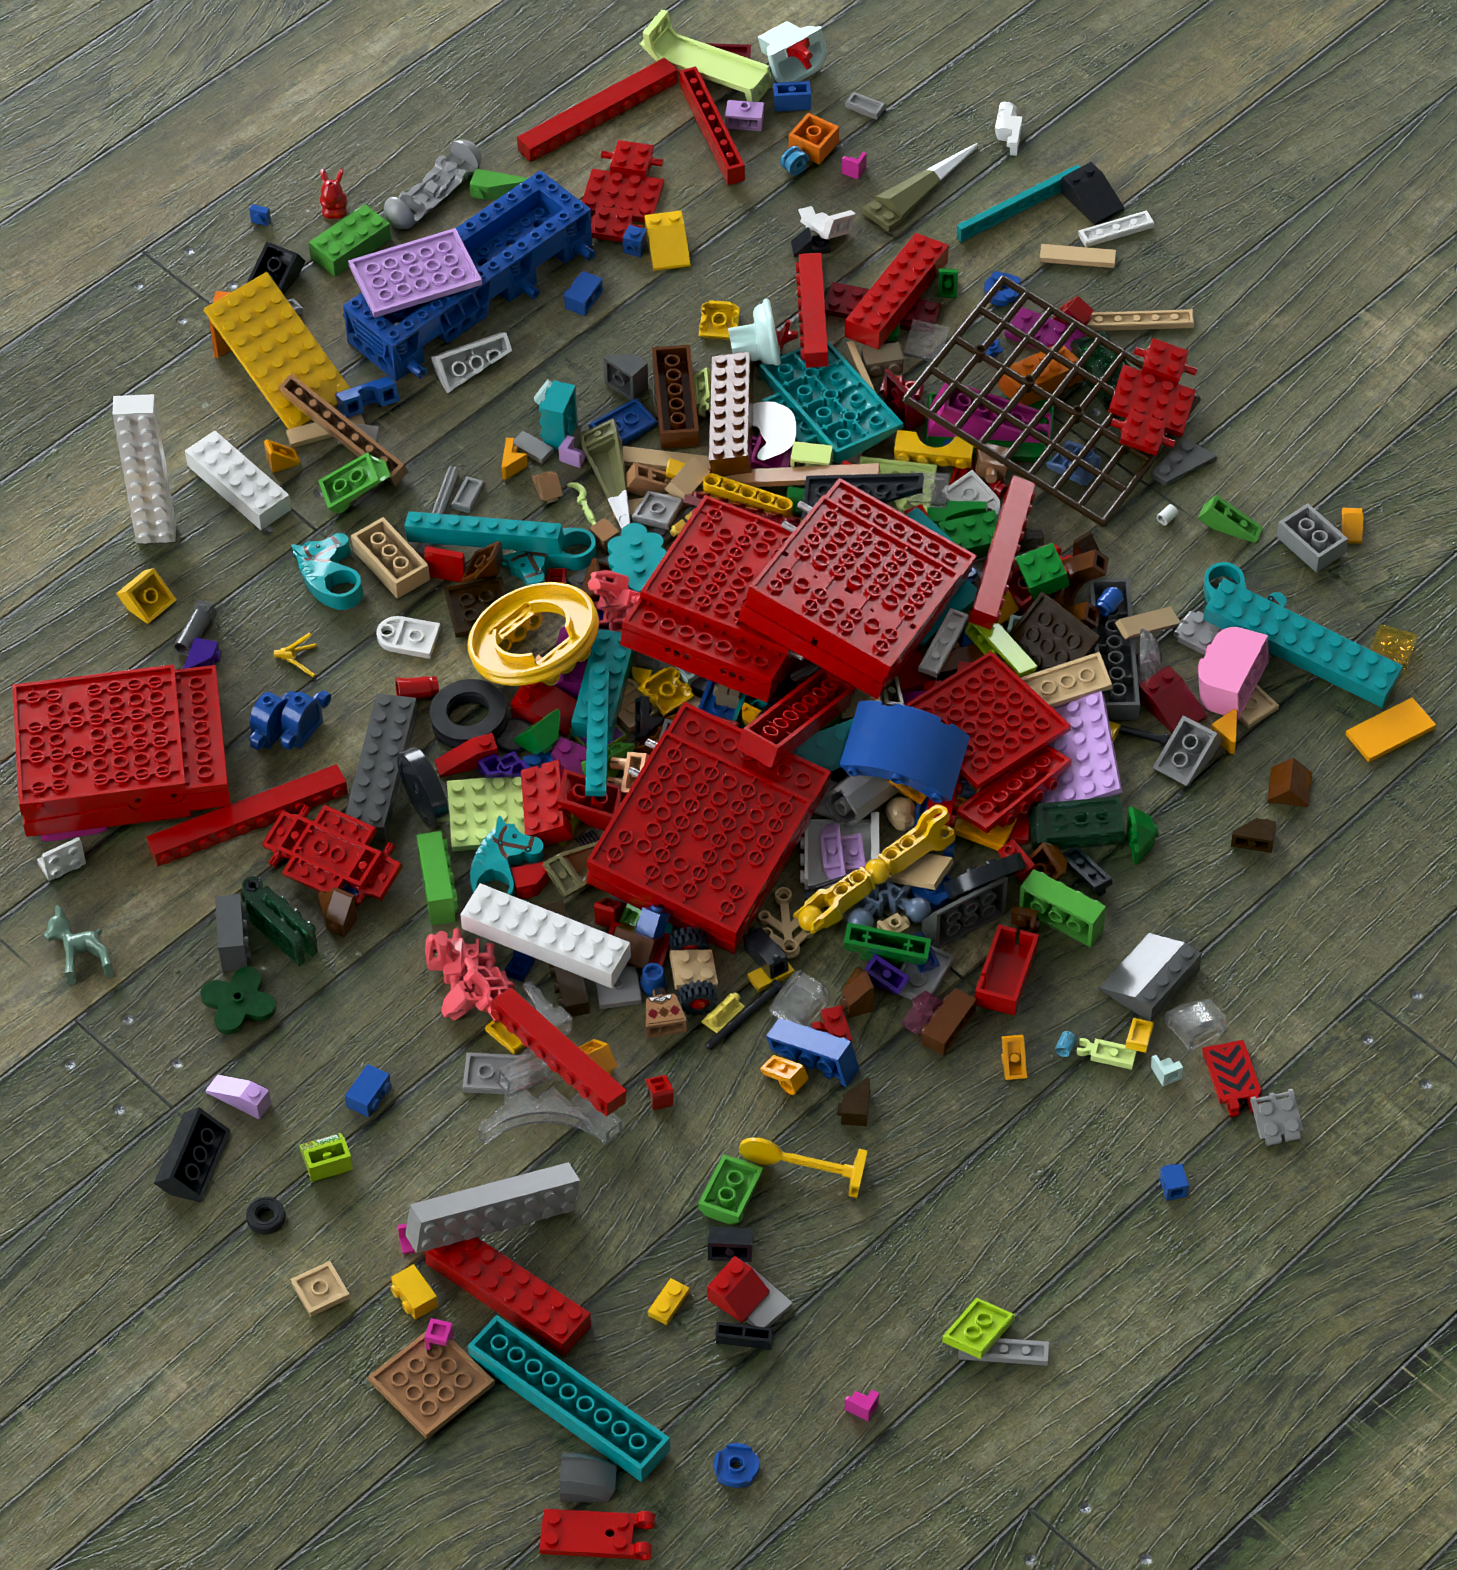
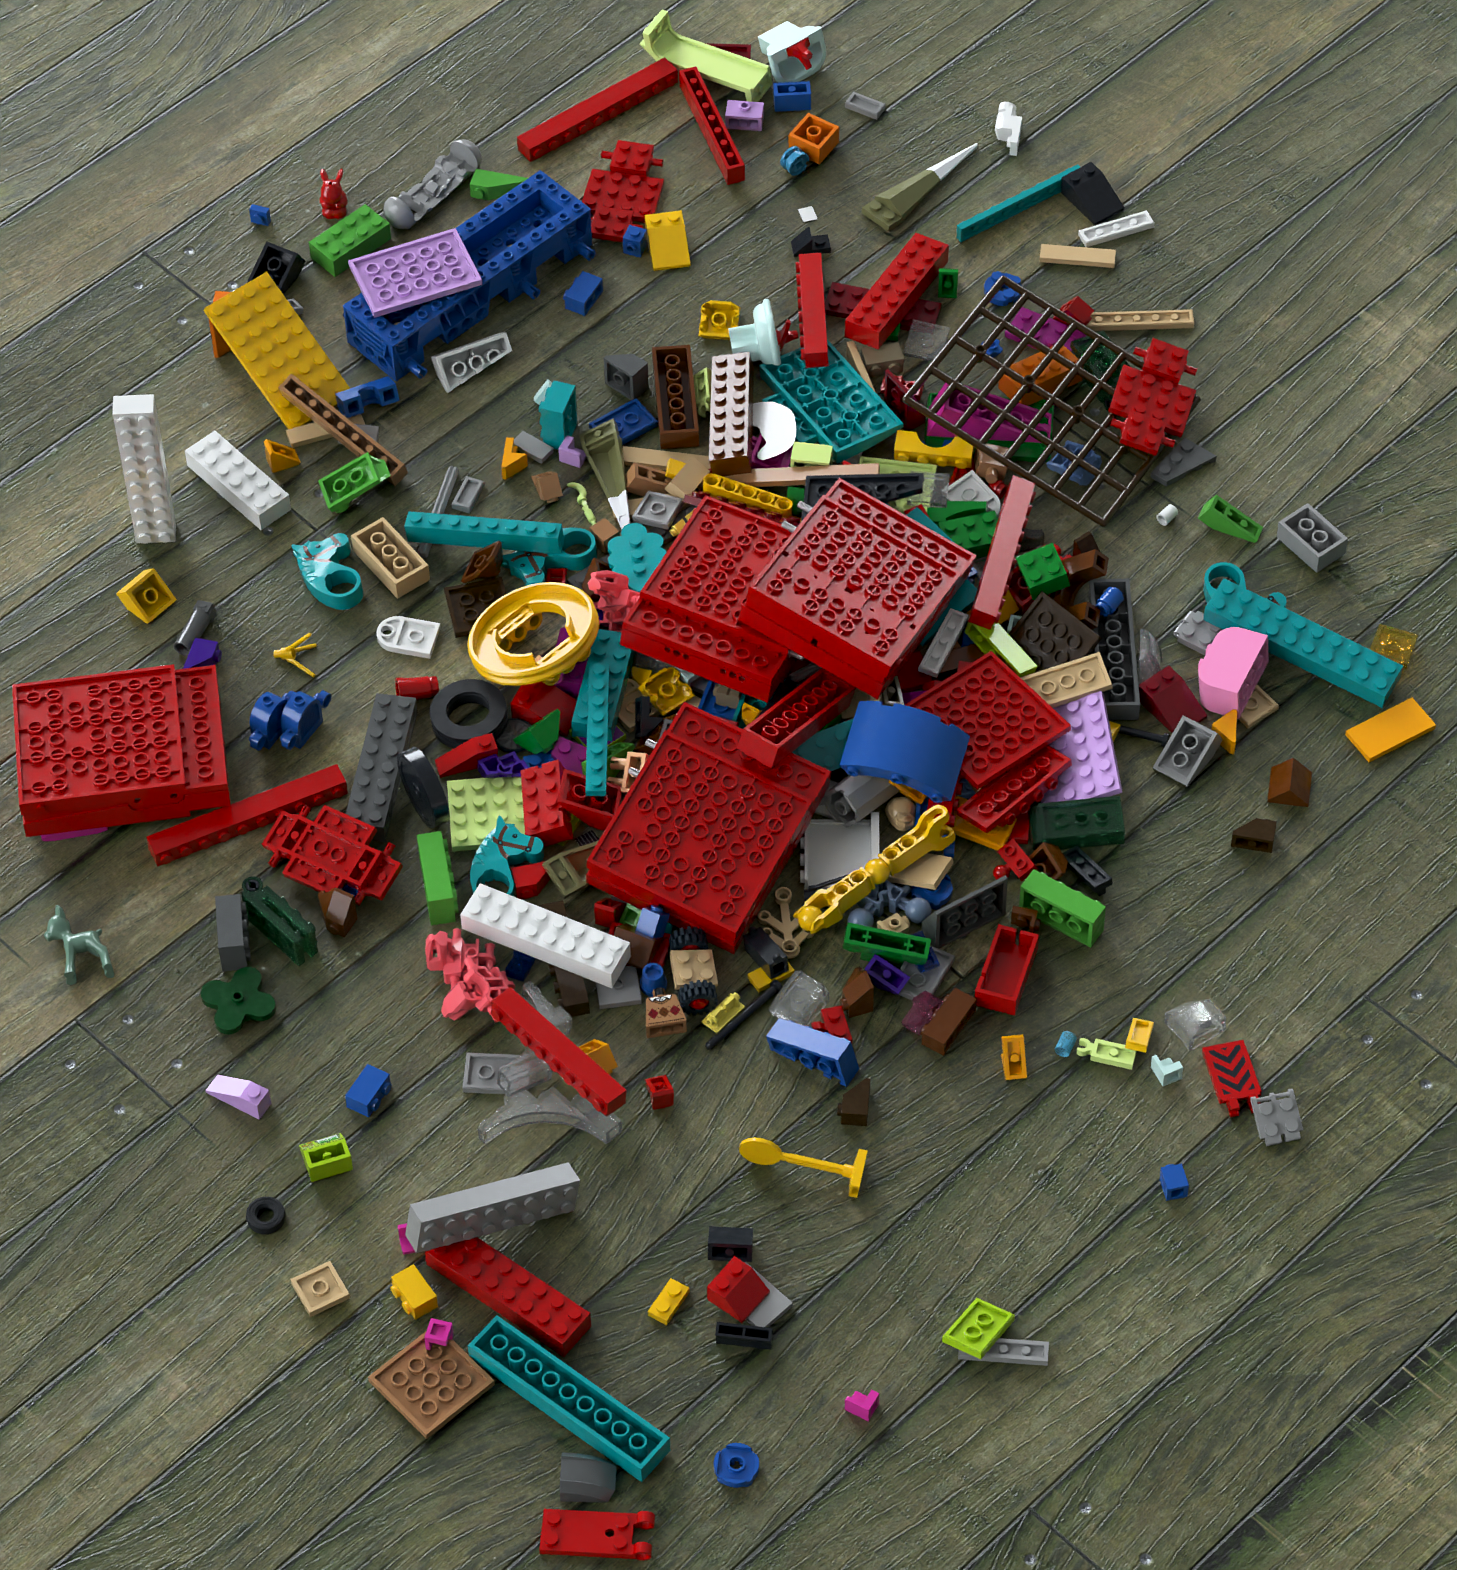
white bracket [37,837,86,881] -> none
black slope [154,1107,231,1202] -> none
red tile [424,546,466,583] -> none
yellow tile [485,1020,525,1055] -> none
bright green slope [698,1154,763,1225] -> none
light orange plate [760,1055,809,1095] -> none
white bracket [800,210,856,239] -> none
lavender plate [820,822,866,884] -> none
dark pink panel [842,152,867,179] -> none
black brick [943,852,1027,899] -> none
dark grey slope [1099,933,1202,1022] -> none
tan tile [1115,606,1181,640] -> none
green slope [1126,807,1158,864] -> none
light orange slope [1342,508,1364,544] -> none

